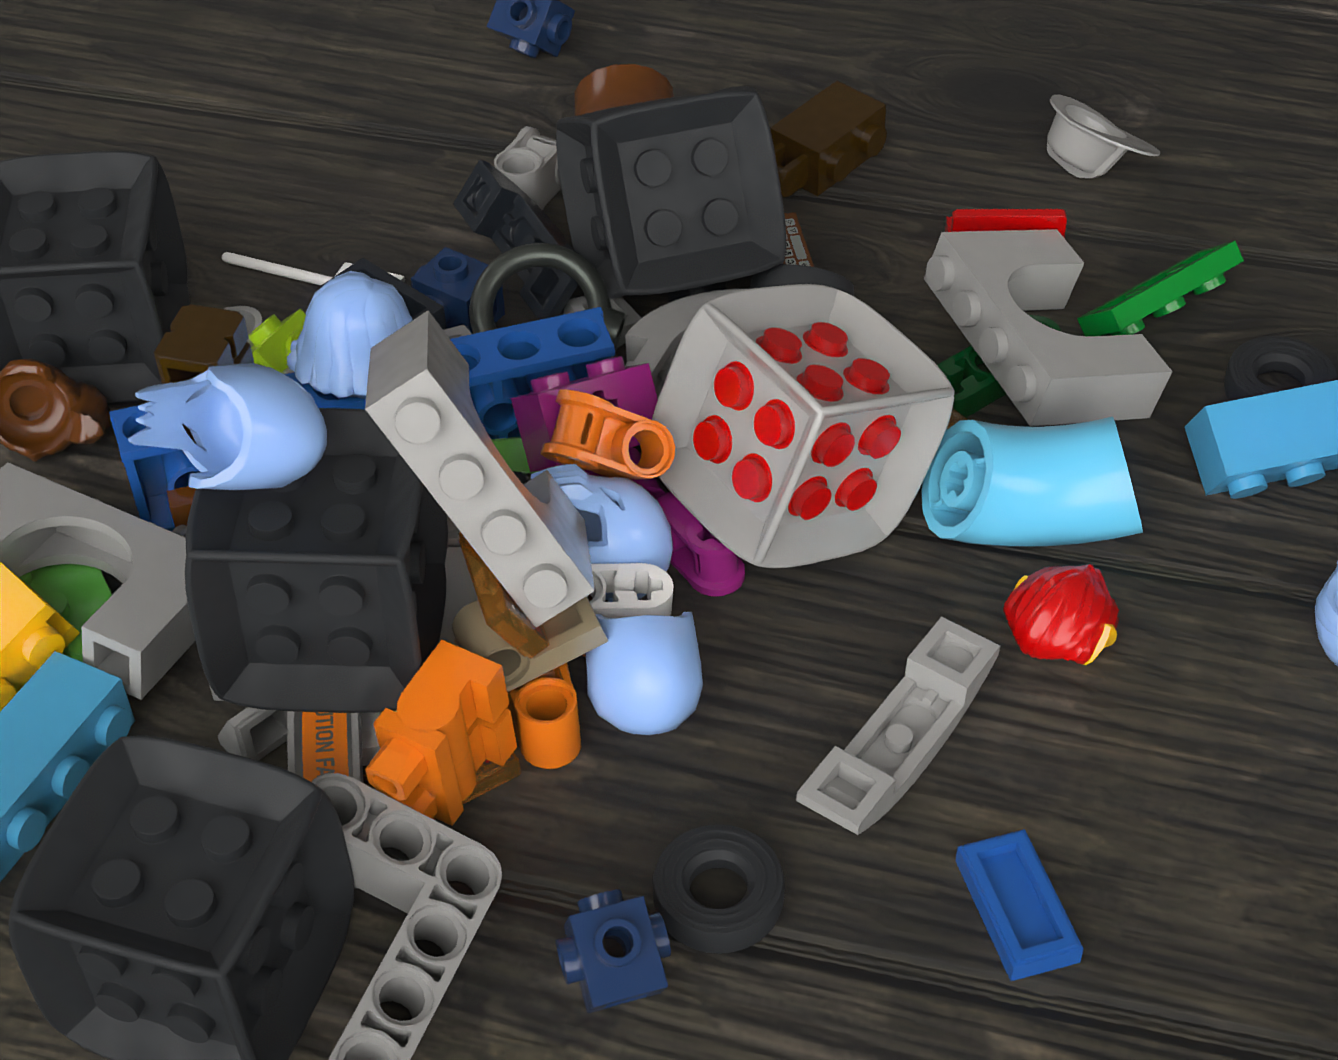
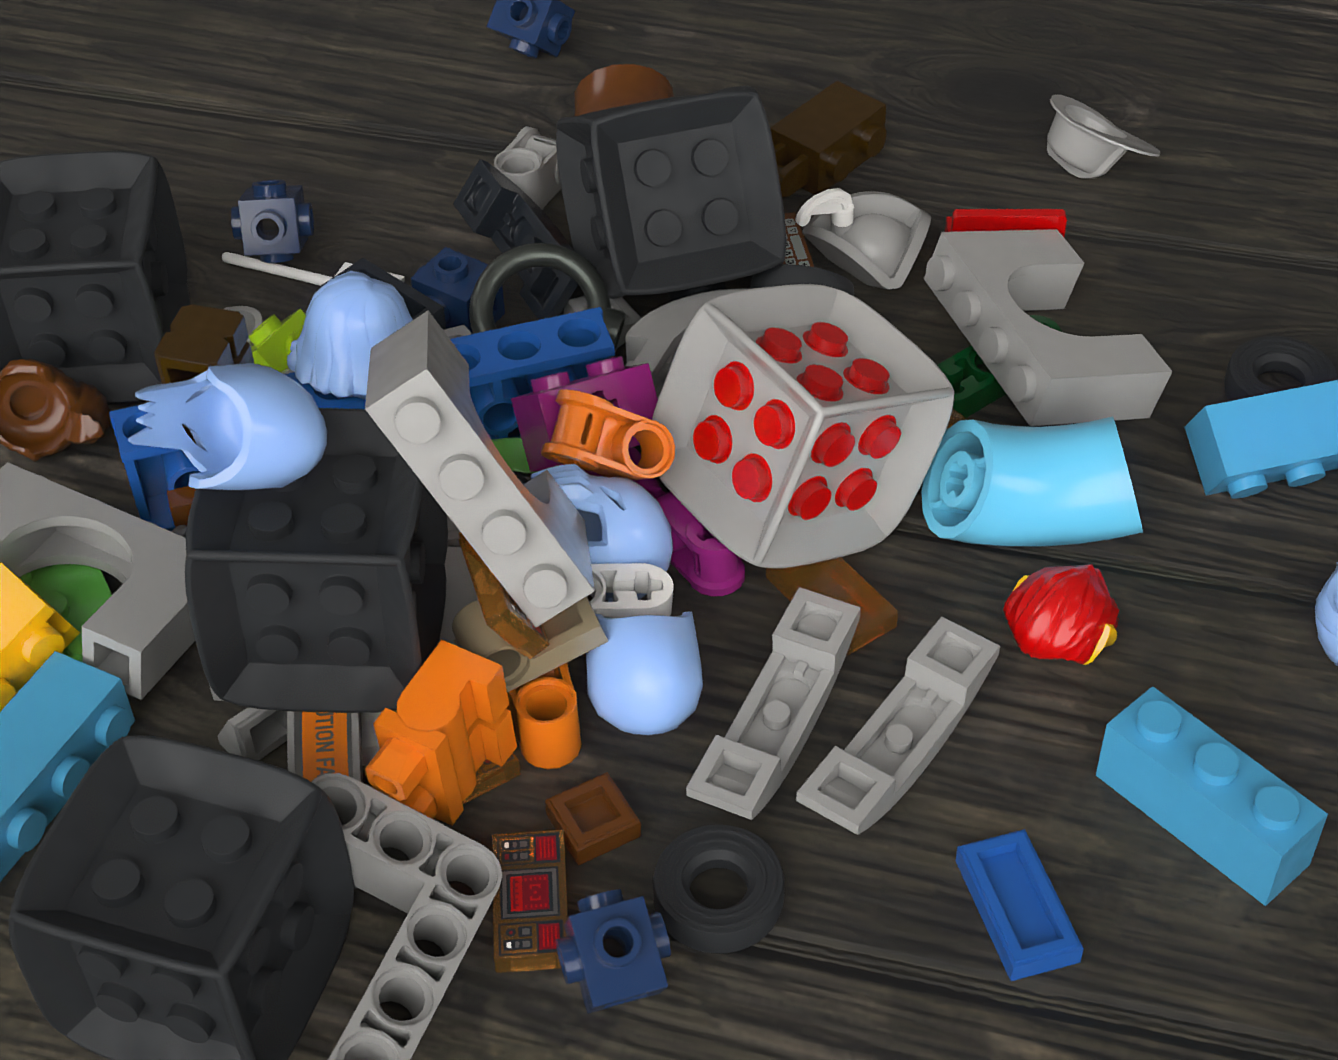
green plate [1077,241,1244,336] -> none
none -> dark blue brick [231,179,314,263]
none -> tile [492,829,568,973]
none -> reddish brown tile [545,772,641,866]
none -> light grey slope [686,587,861,820]
none -> clear orange tile [766,557,898,656]
none -> light grey hat [795,188,931,290]
none -> dark azure brick [1096,686,1328,906]

